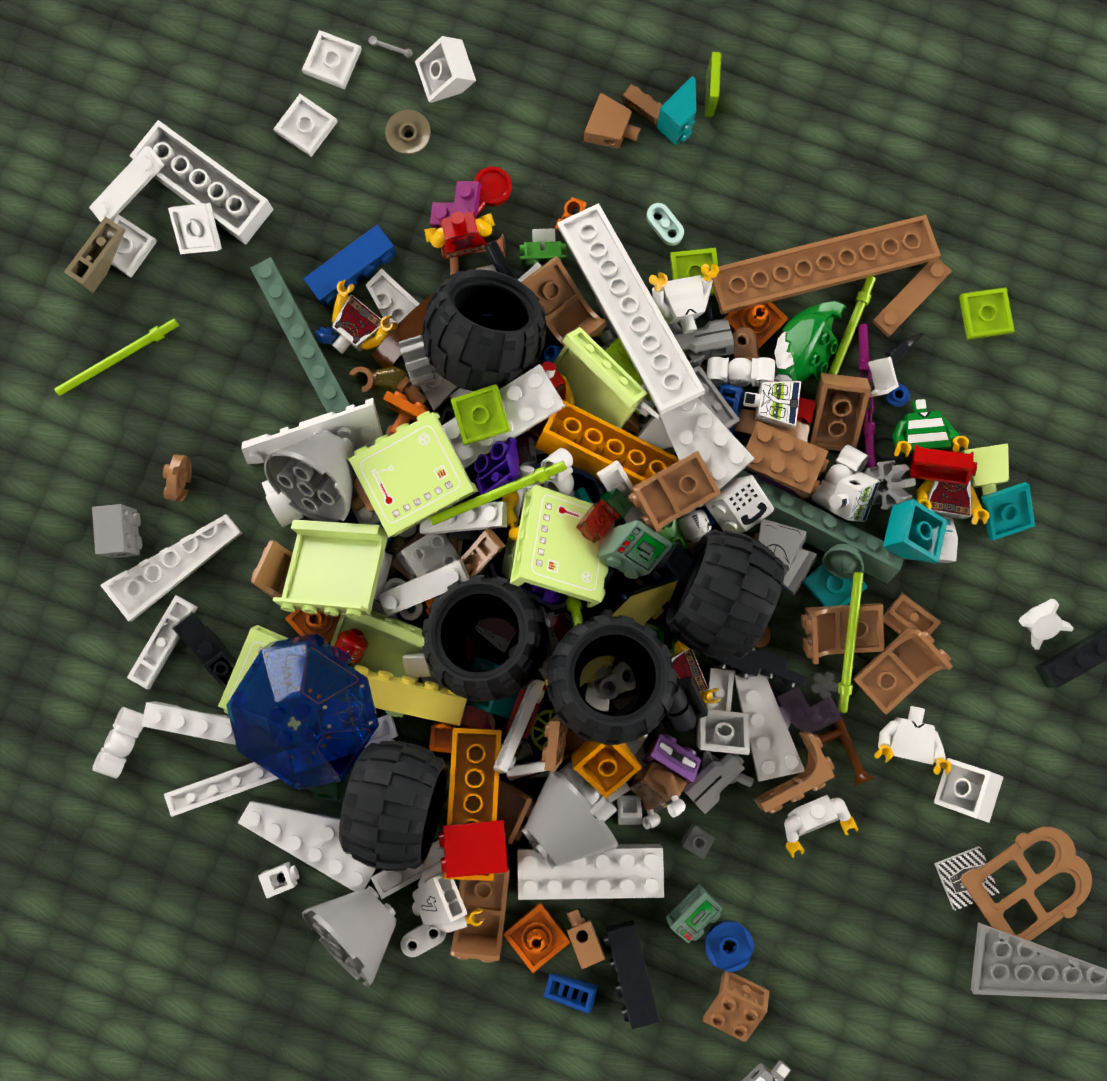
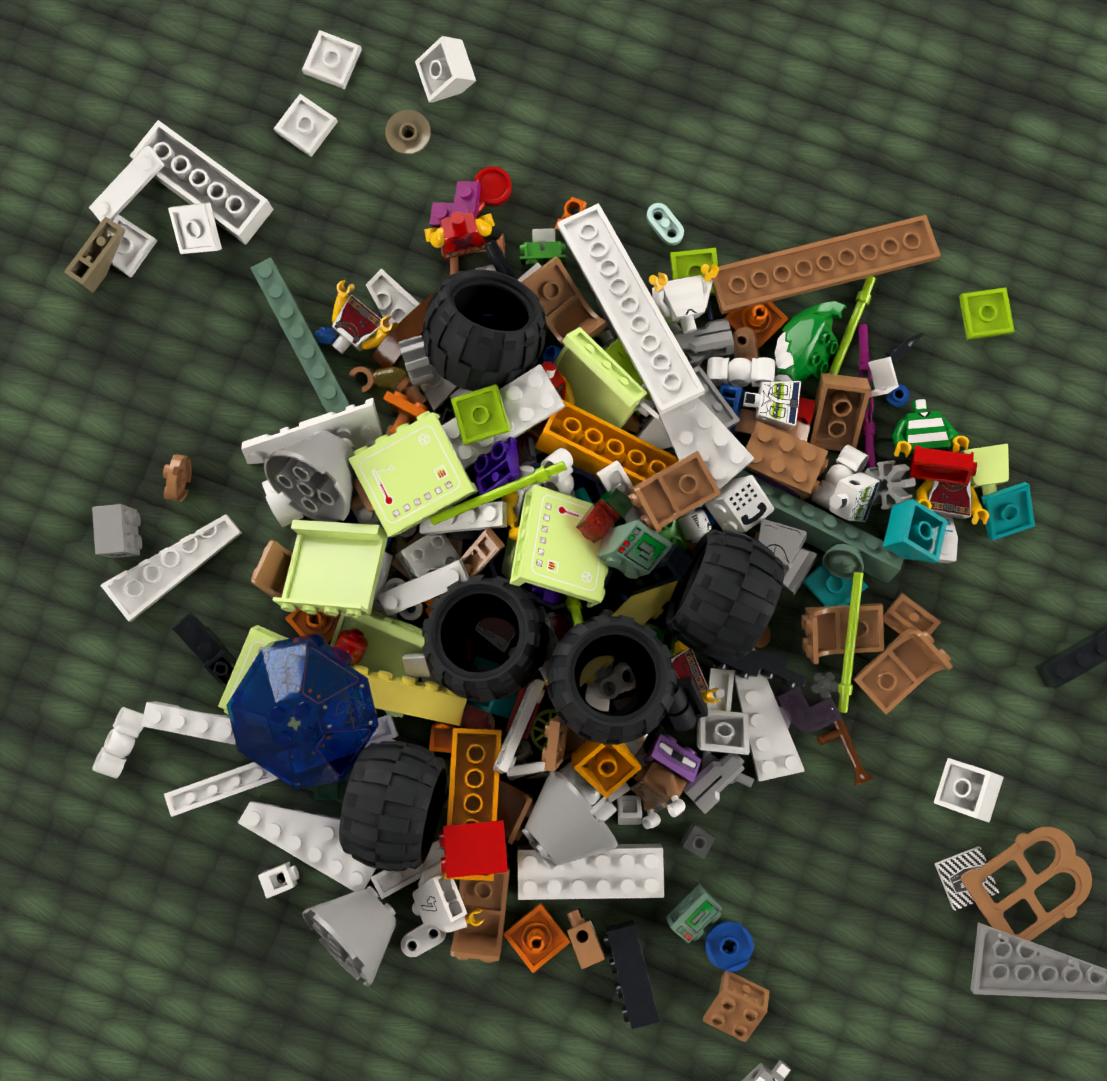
lime bar [54,318,179,396] -> none
white plate [127,595,198,689] -> none
blue brick [303,224,397,307] -> none
light grey hinge [368,36,413,58] -> none
blue slope [544,973,599,1014] -> none
medium nougat torso [584,93,641,148] -> none
medium nougat piece [622,84,663,125] -> none
teal slope [656,76,696,146] -> none
lime tile [705,52,721,117] -> none
medium nougat bracket [753,730,835,814] -> none
white torso [784,795,858,858] -> none
medium nougat plate [872,259,952,337] -> none
torso [874,706,952,775] -> none
white piece [1019,599,1074,650] -> none

